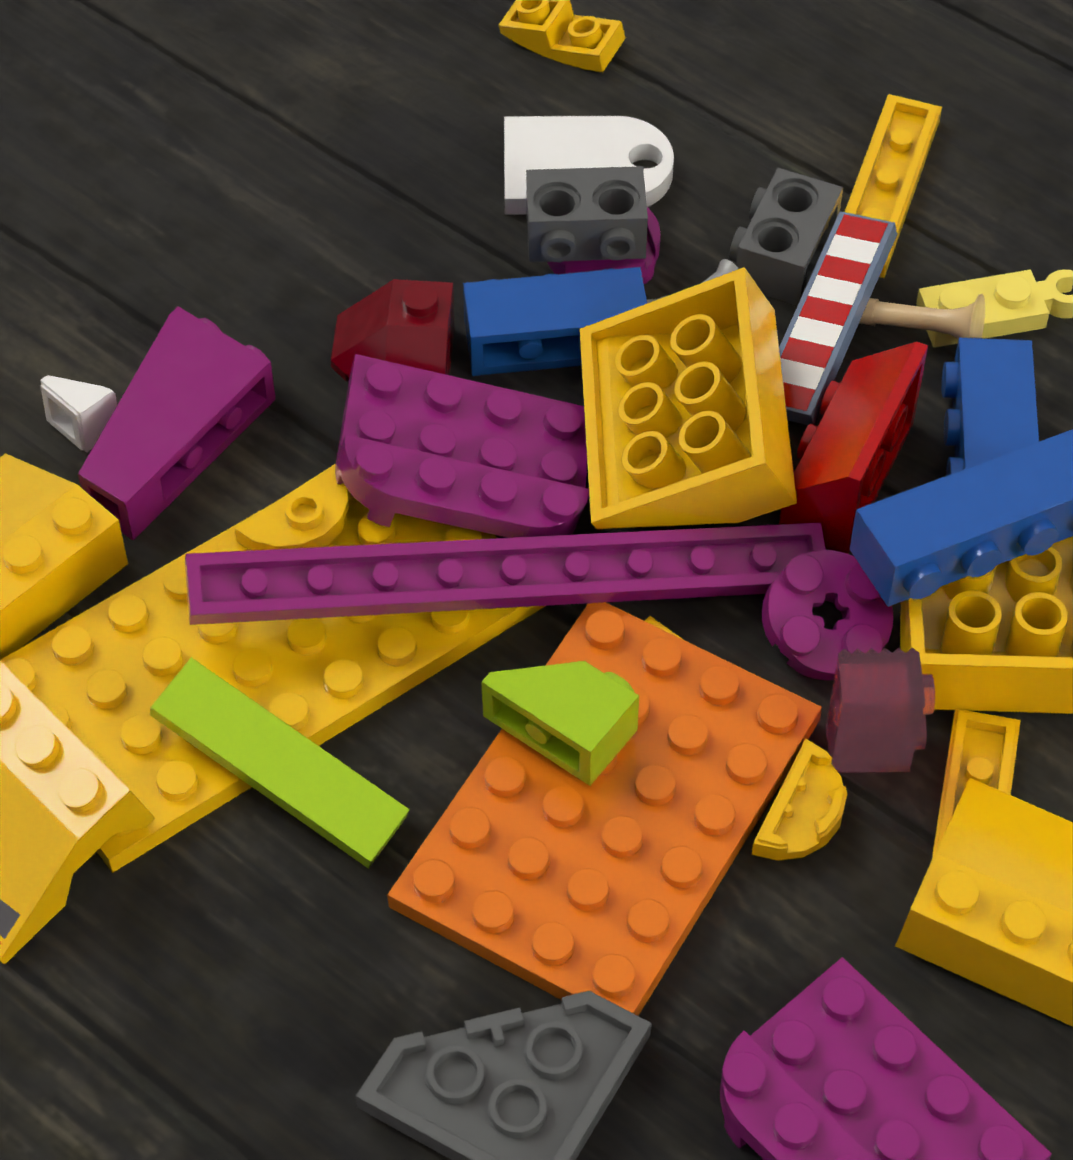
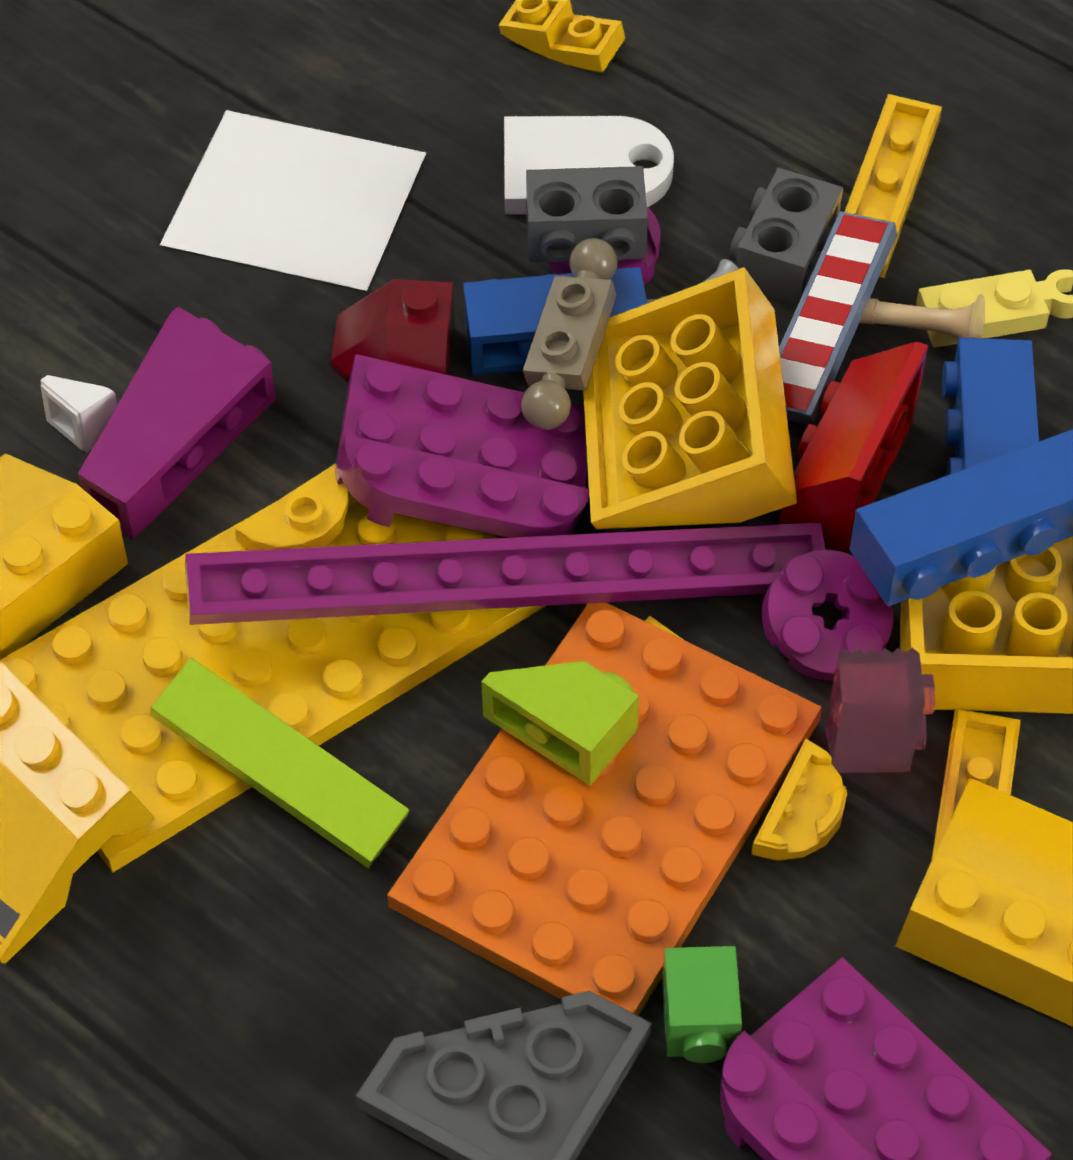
none -> white sticker [160,110,426,291]
none -> dark tan plate [521,238,617,430]
none -> bright green brick [662,946,742,1063]

